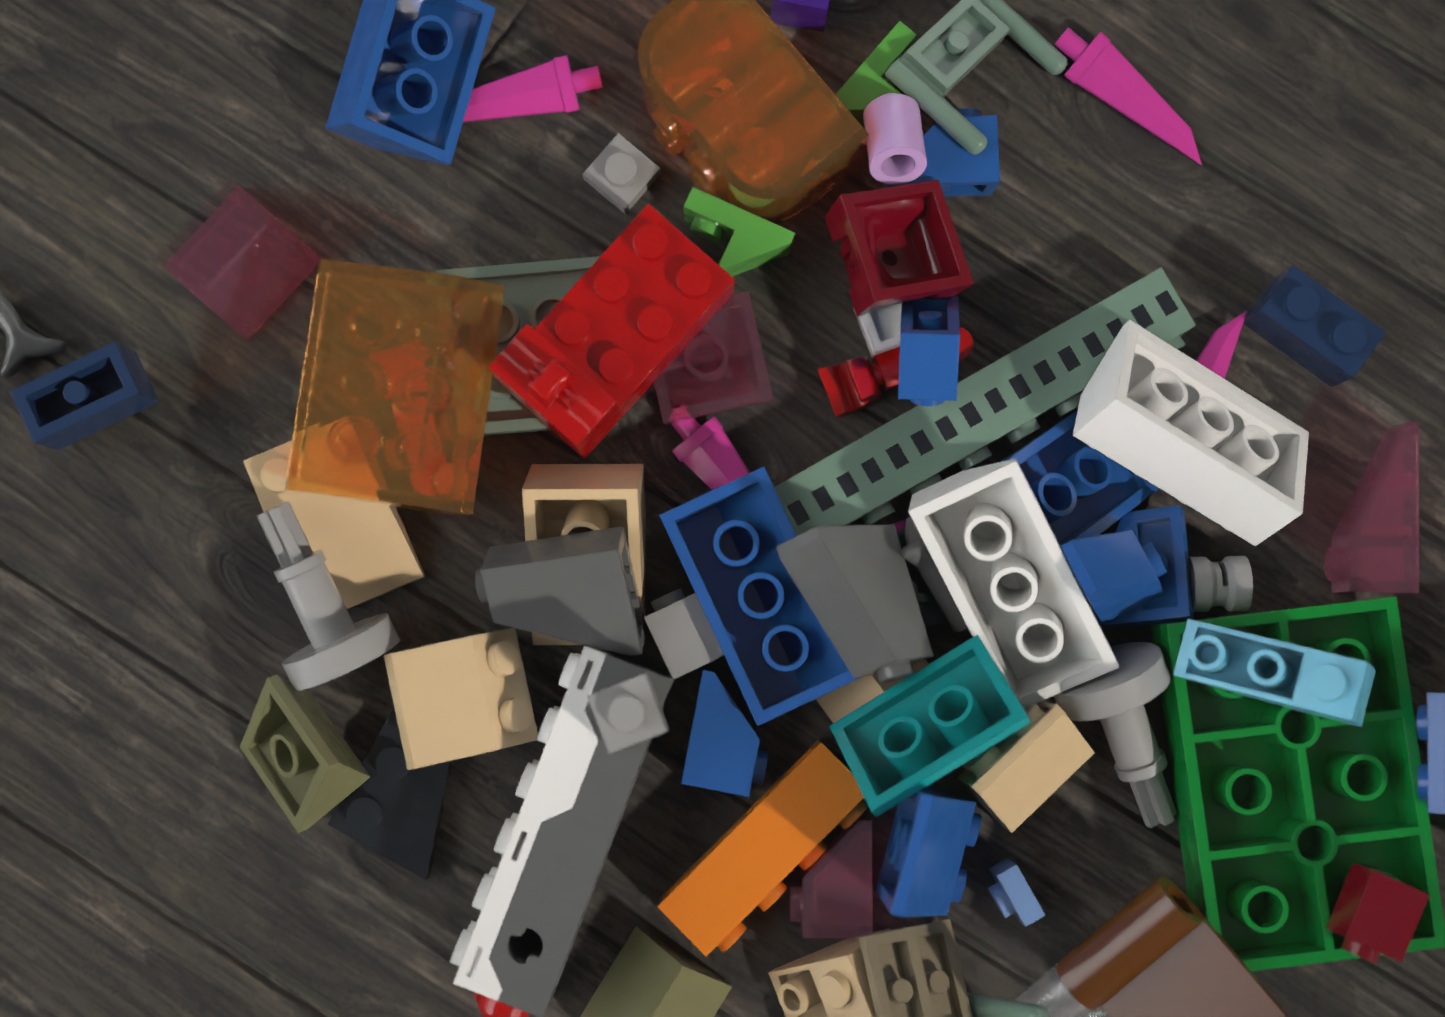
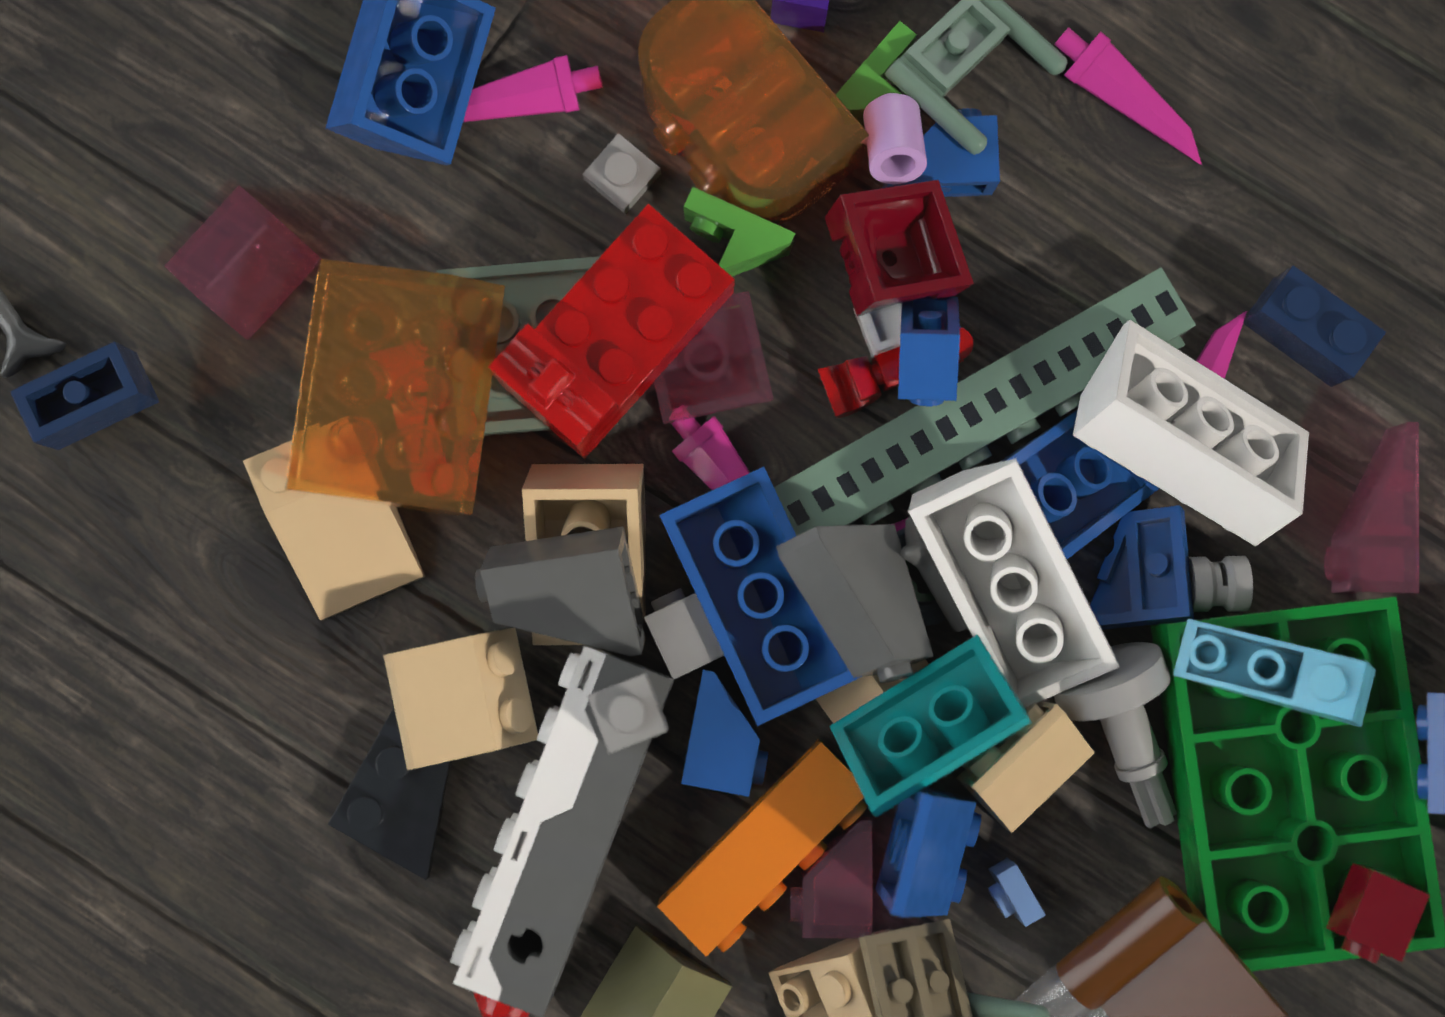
olive slope [240,675,370,833] -> none
light grey piece [257,501,400,691] -> none
blue slope [1060,530,1167,624] -> none

